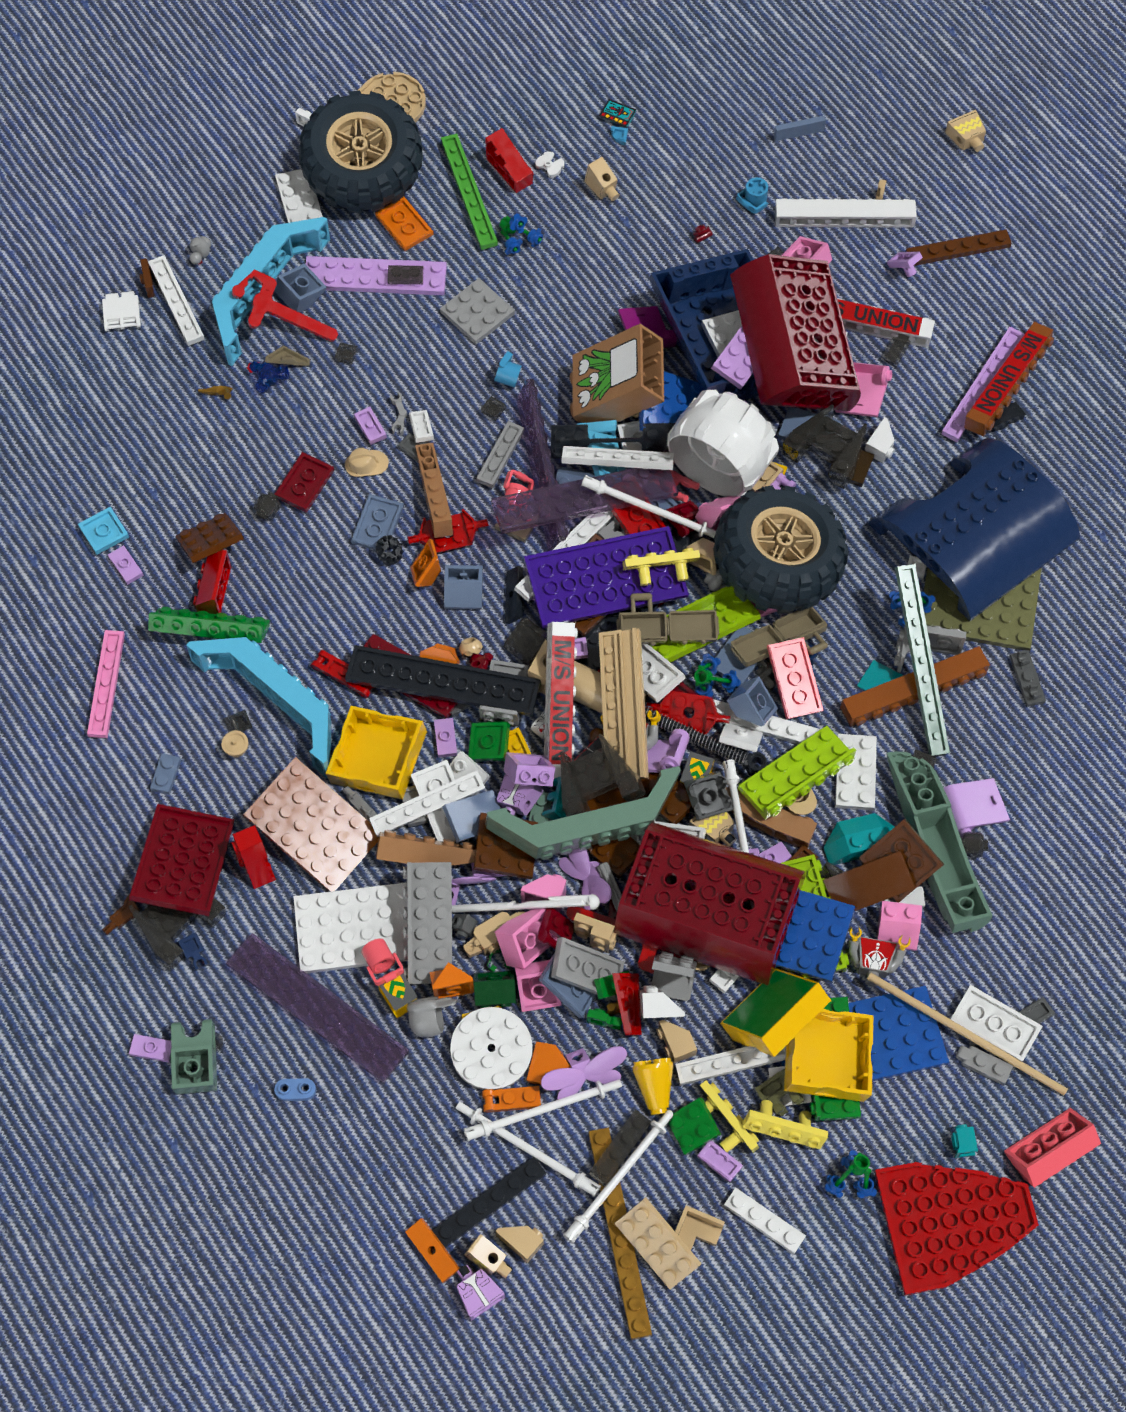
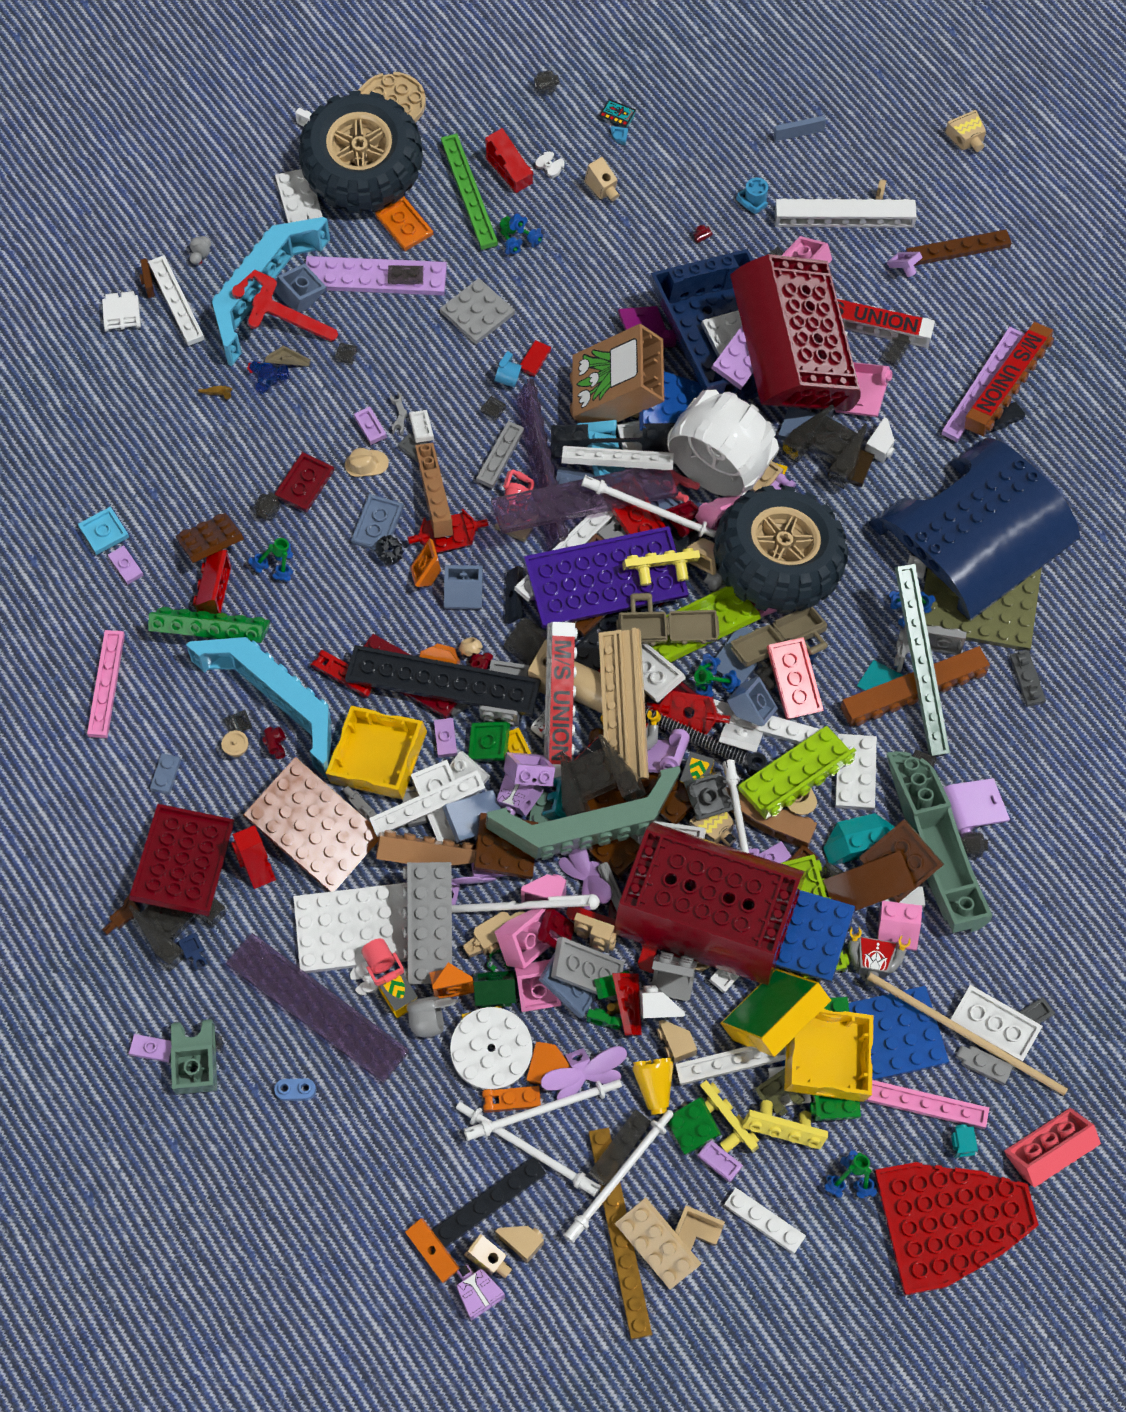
dark grey plate [452,914,477,939] -> none
lavender plate [575,637,588,659] -> none
none -> plant [248,538,293,581]
none -> dark red plate [262,726,286,759]
none -> white piece [350,961,378,995]
none -> red tile [520,340,551,377]
none -> clear smoke head [534,70,560,94]
none -> bright pink plate [866,1080,989,1129]

